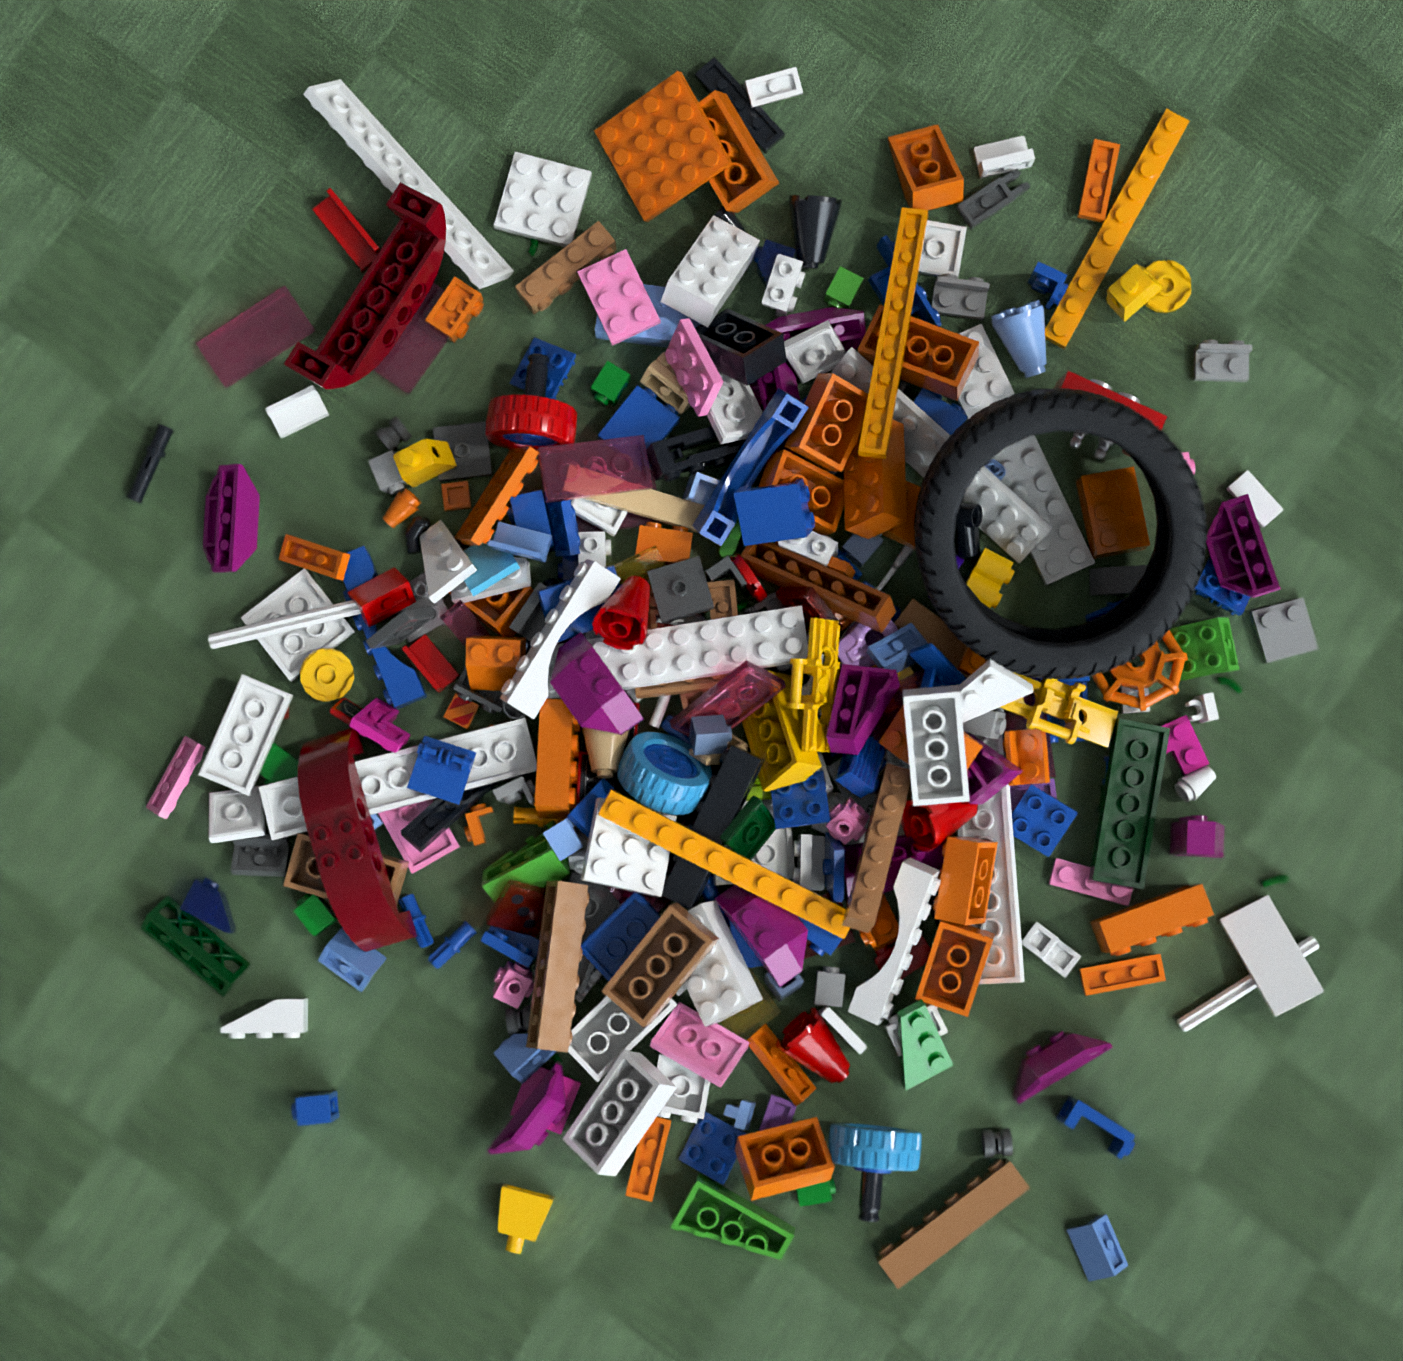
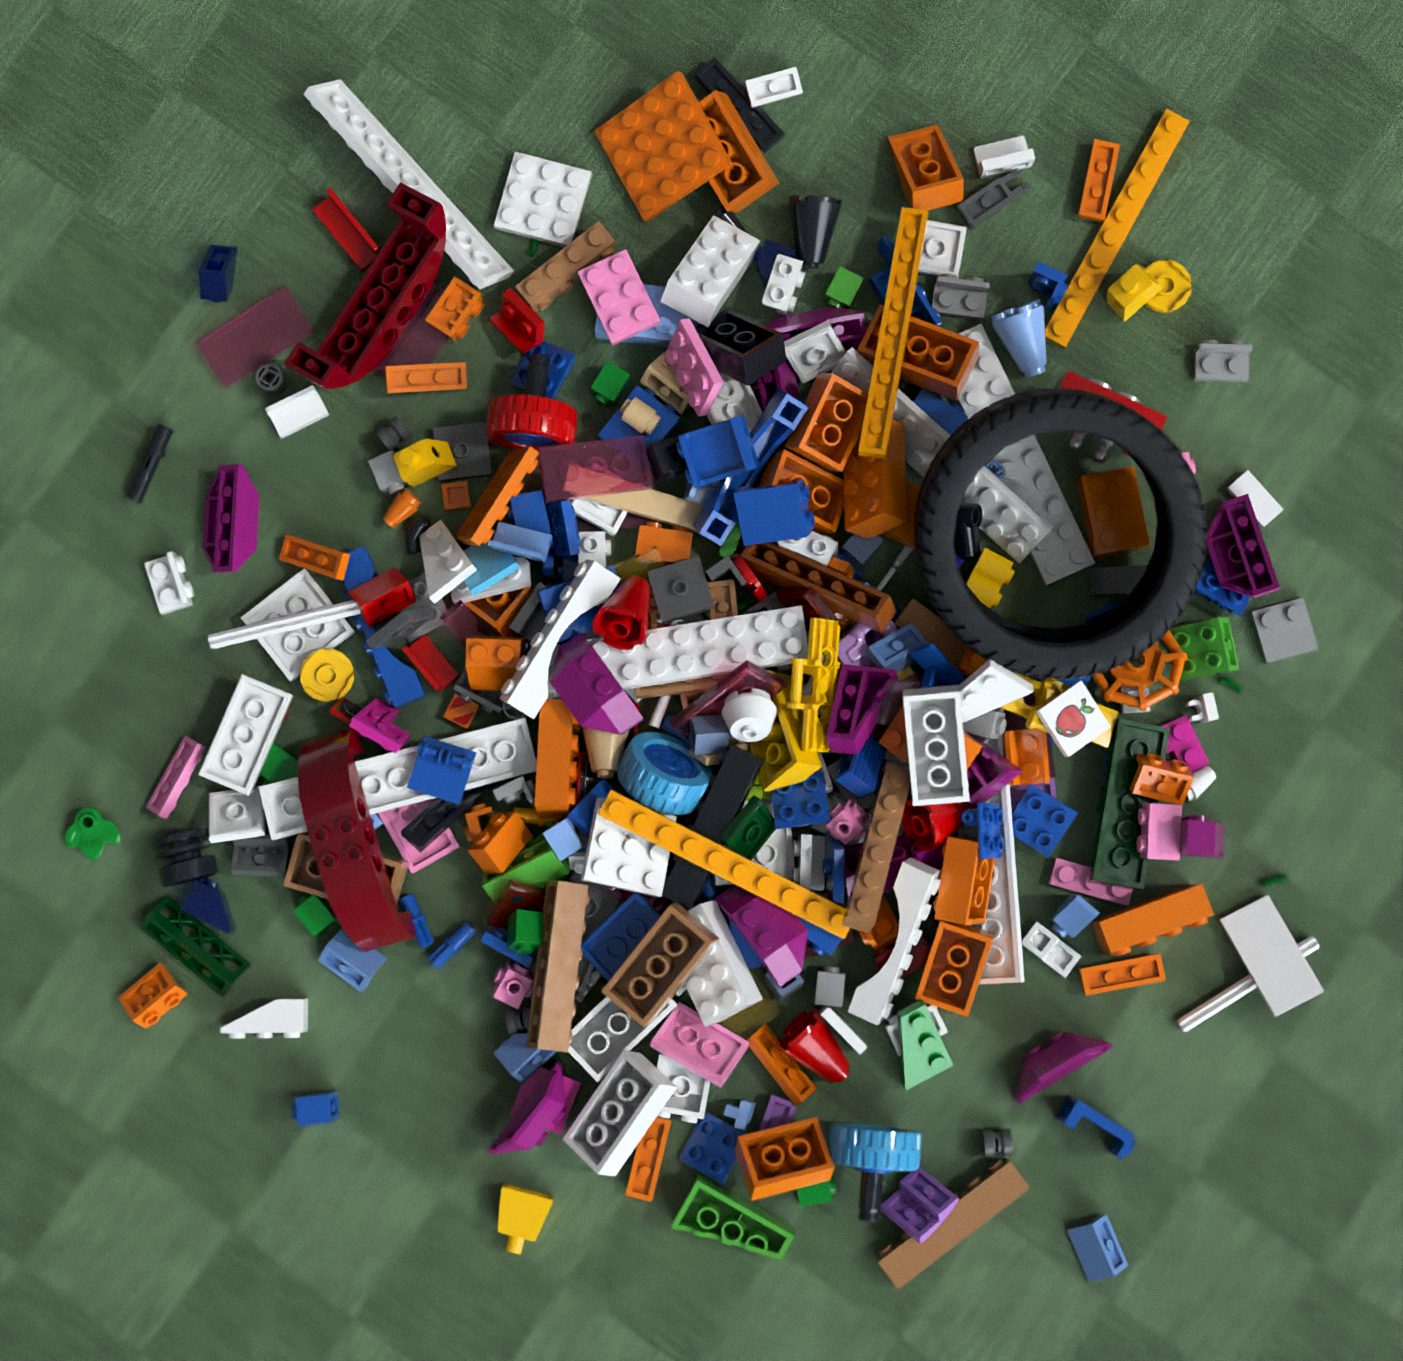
none -> green plate [65,807,121,861]
none -> orange bracket [118,962,188,1029]
none -> white bracket [144,551,194,615]
none -> black wheel [151,827,219,887]
none -> clear blue slope [198,245,237,302]
none -> dark grey wheel [256,364,287,396]
none -> orange plate [384,362,467,393]
none -> orange brick [467,812,533,874]
none -> red bracket [490,288,545,354]
none -> green brick [507,909,543,955]
none -> blue tile [541,551,553,578]
none -> tan brick [619,397,661,435]
none -> blue panel [676,415,760,488]
none -> white cone [722,688,777,742]
none -> clear piece [876,679,920,724]
none -> medium lavender slope [881,1166,958,1244]
none -> blue hinge [962,803,1004,859]
none -> white tile [1035,681,1111,757]
none -> medium blue slope [1049,895,1099,938]
none -> orange bracket [1129,753,1195,806]
none -> bright pink brick [1137,803,1182,860]

